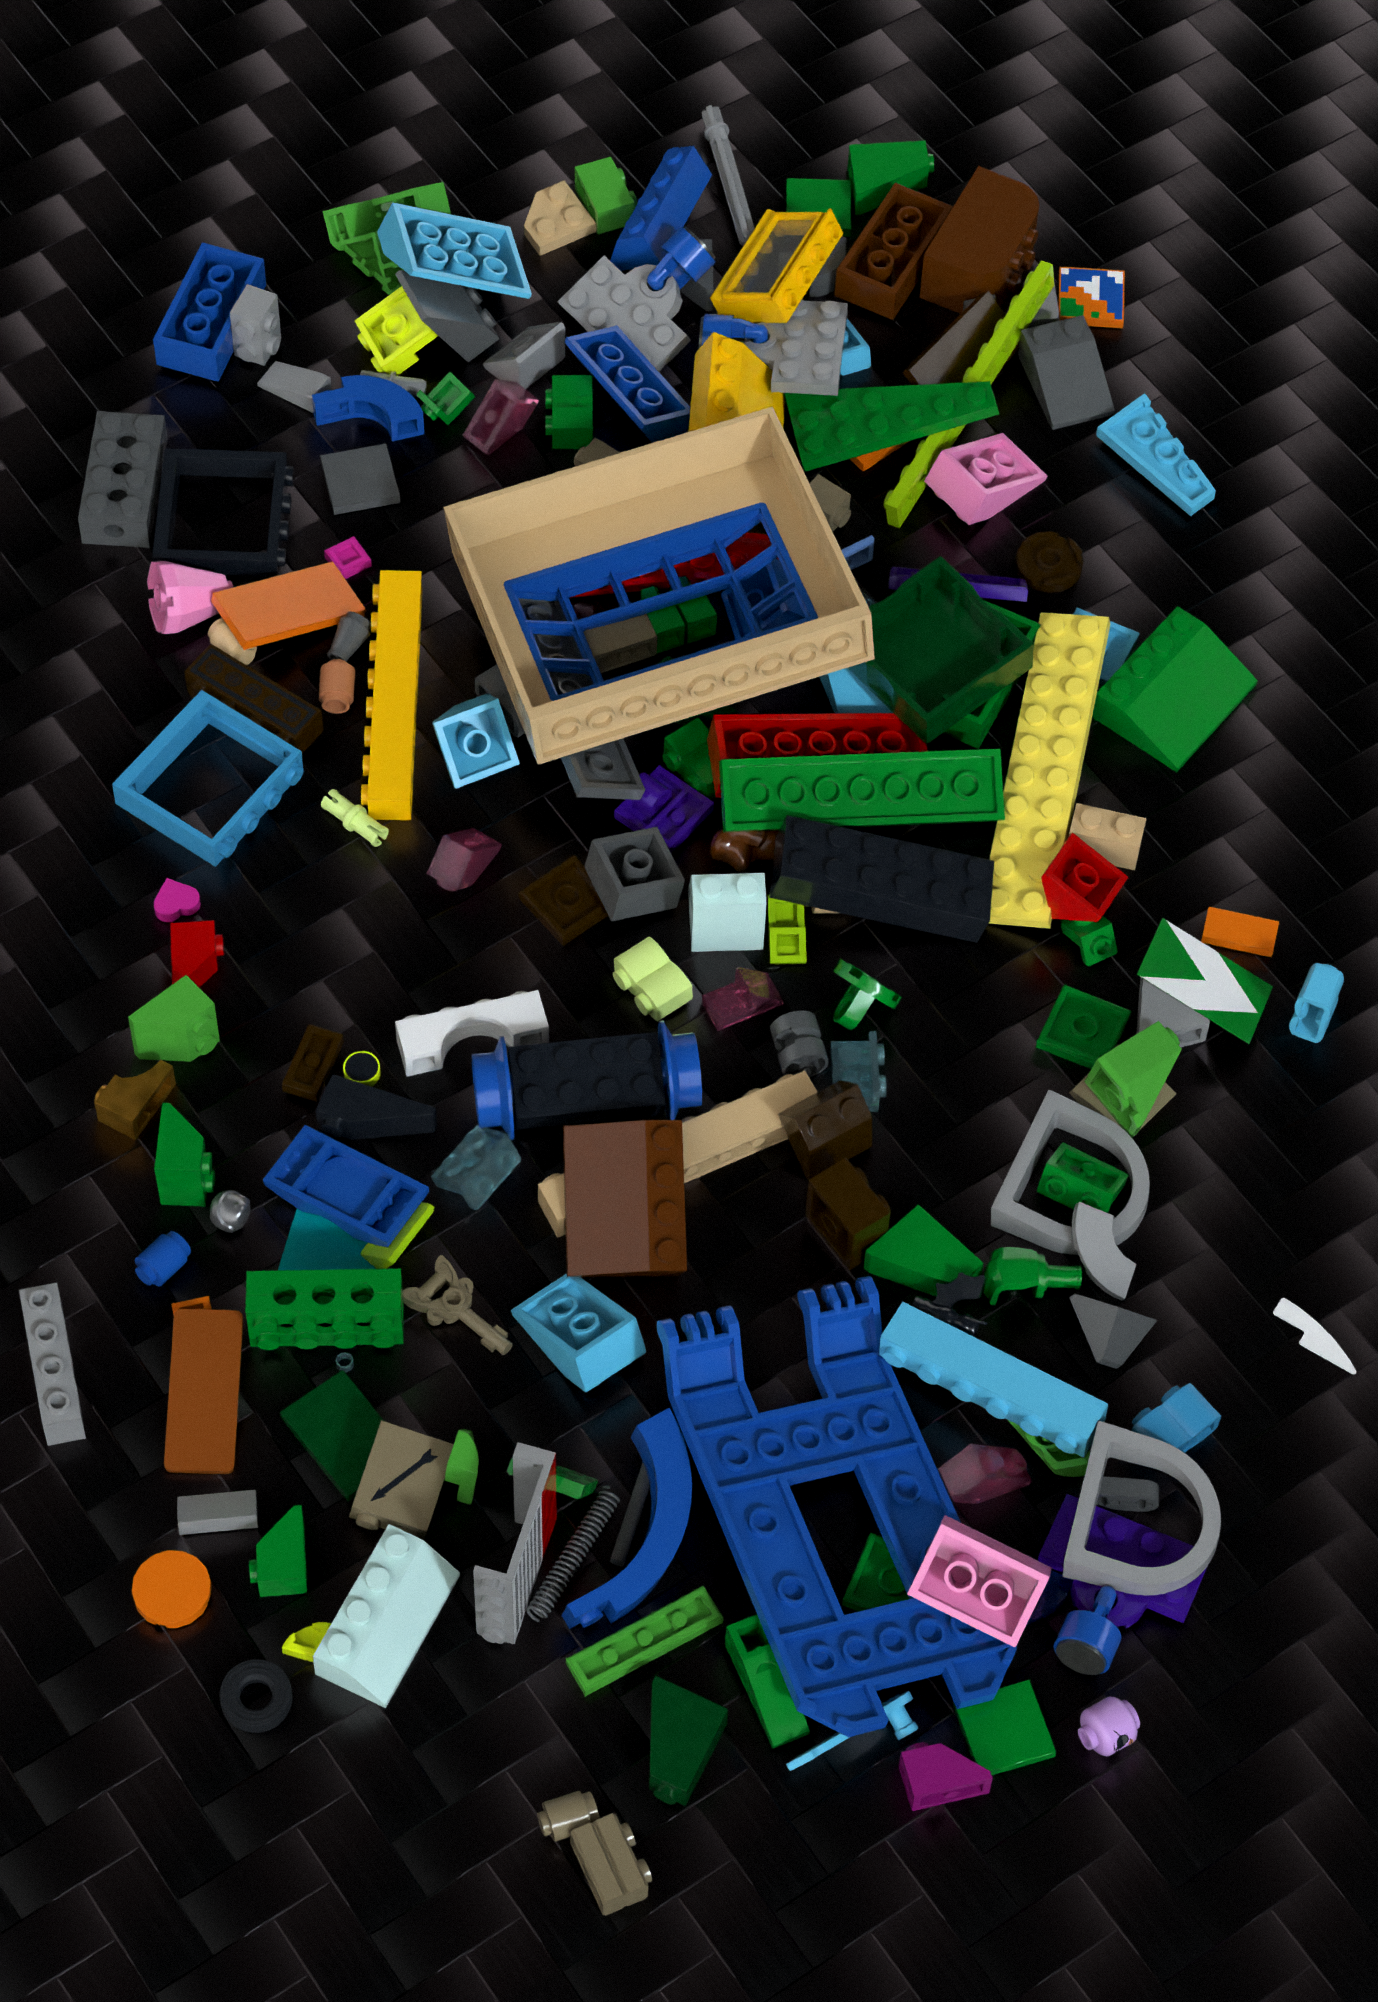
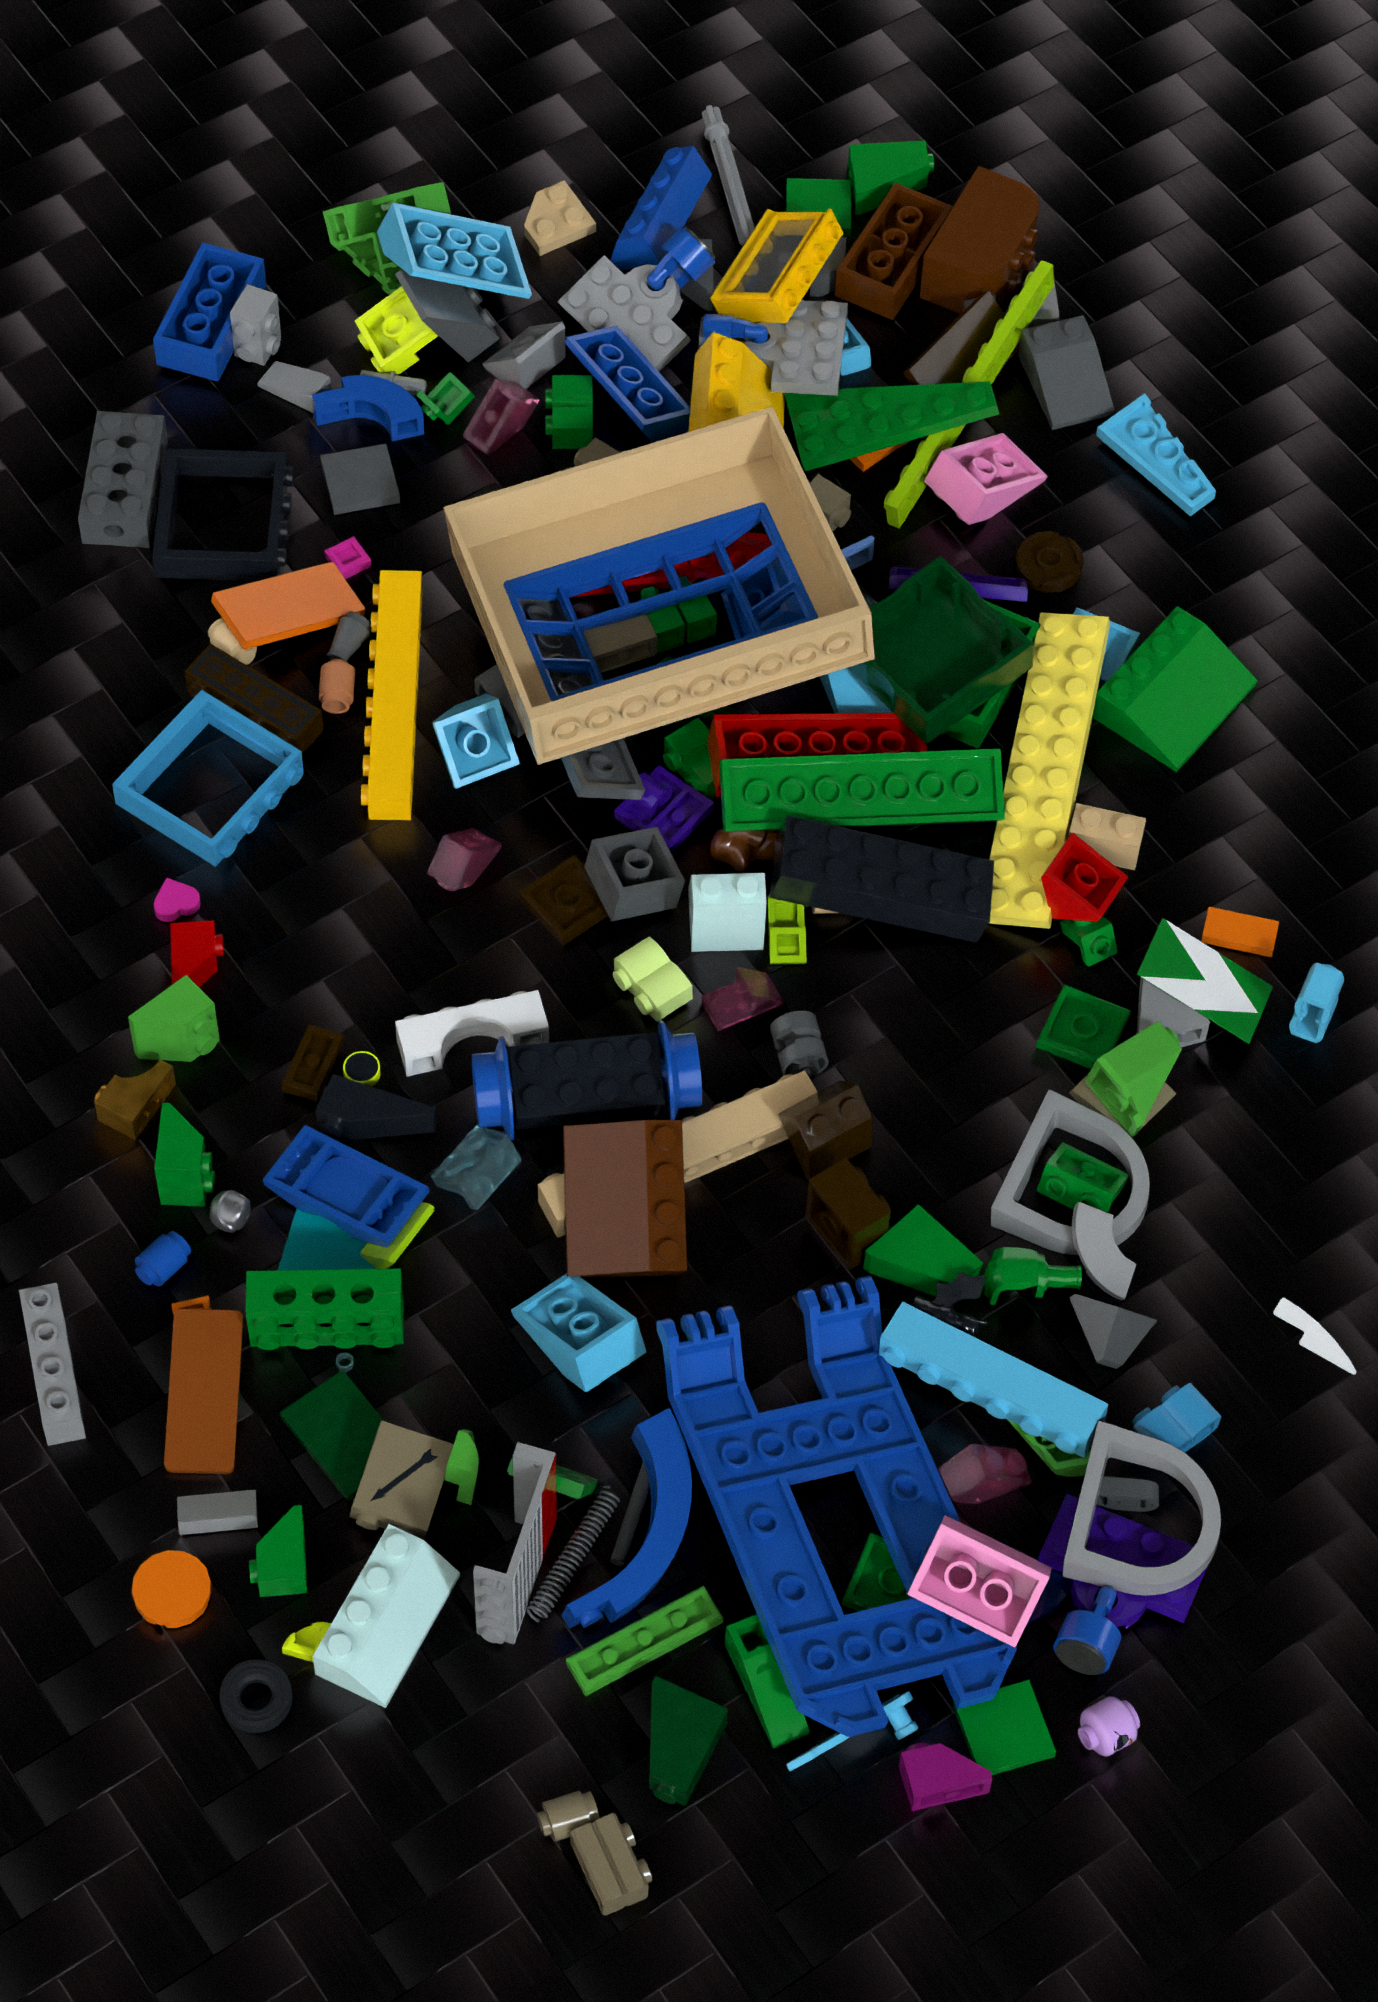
bright pink cone [147,561,233,634] -> none
yellowish green pin [321,789,389,847] -> none
dark tan piece [403,1255,513,1355] -> none
bright green brick [575,157,638,235] -> none
clear light blue bracket [830,1031,886,1112] -> none
green tile [833,958,902,1030] -> none
tile [1058,267,1125,328] -> none

